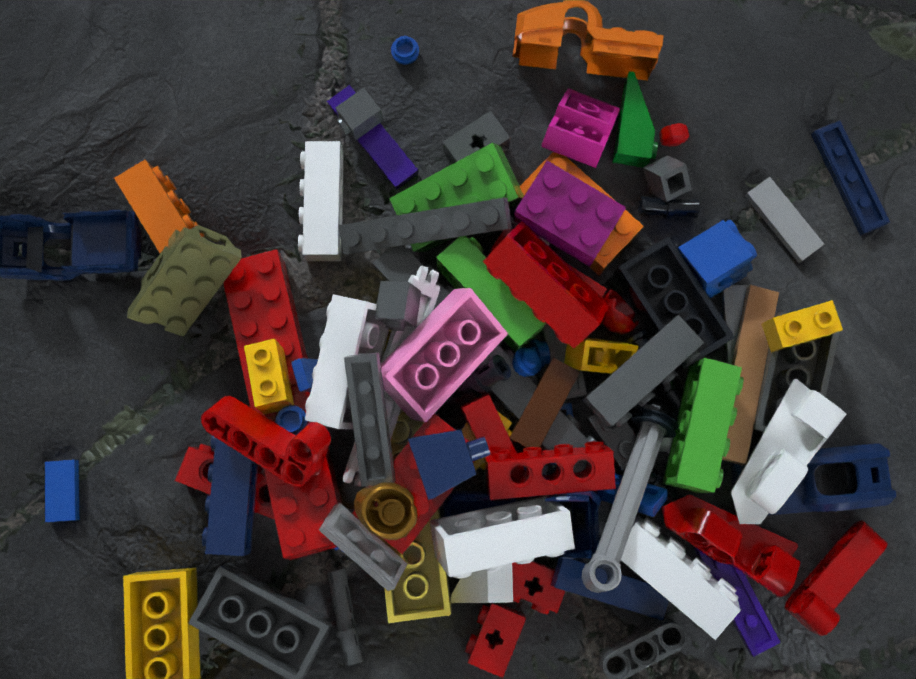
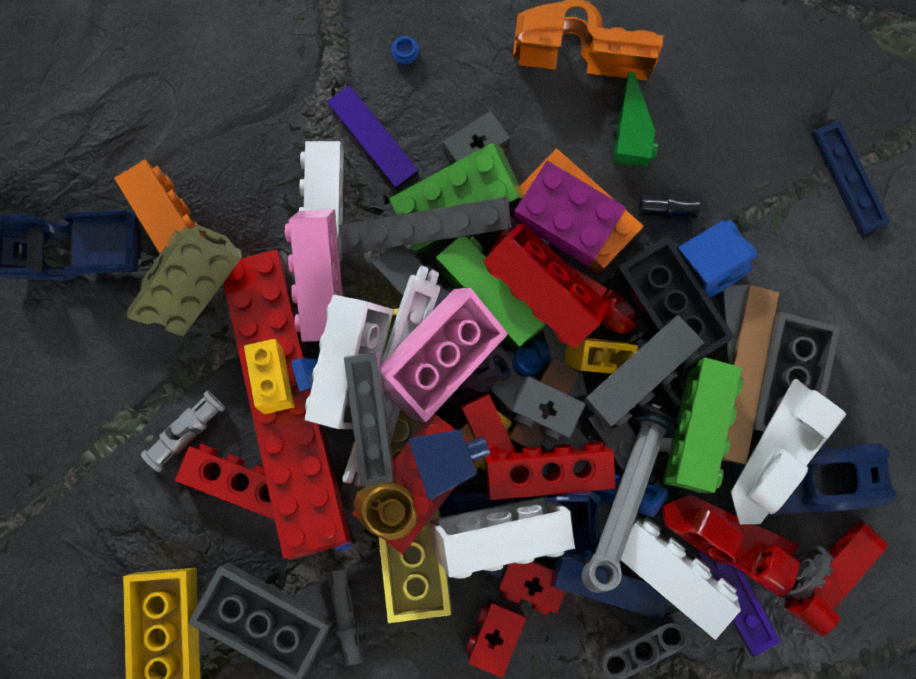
blue tile [45,460,80,522] -> none
red beam [201,396,331,487] -> none
dark blue brick [202,436,258,556] -> none
blue plate [275,405,308,435] -> none
light grey tile [319,503,408,591] -> none
dark grey brick [336,88,383,140] -> none
dark grey brick [375,281,421,331] -> none
white slope [451,563,513,603] -> none
dark pink slope [541,88,620,168] -> none
dark grey brick [643,155,692,202] -> none
red tile [659,123,689,147] -> none
light grey tile [745,177,824,263] -> none
yellow brick [761,300,843,353] -> none
none -> light grey piece [141,390,225,472]
none -> bright pink brick [285,209,343,342]
none -> dark grey brick [510,376,585,441]
none -> dark grey wheel [788,546,834,600]

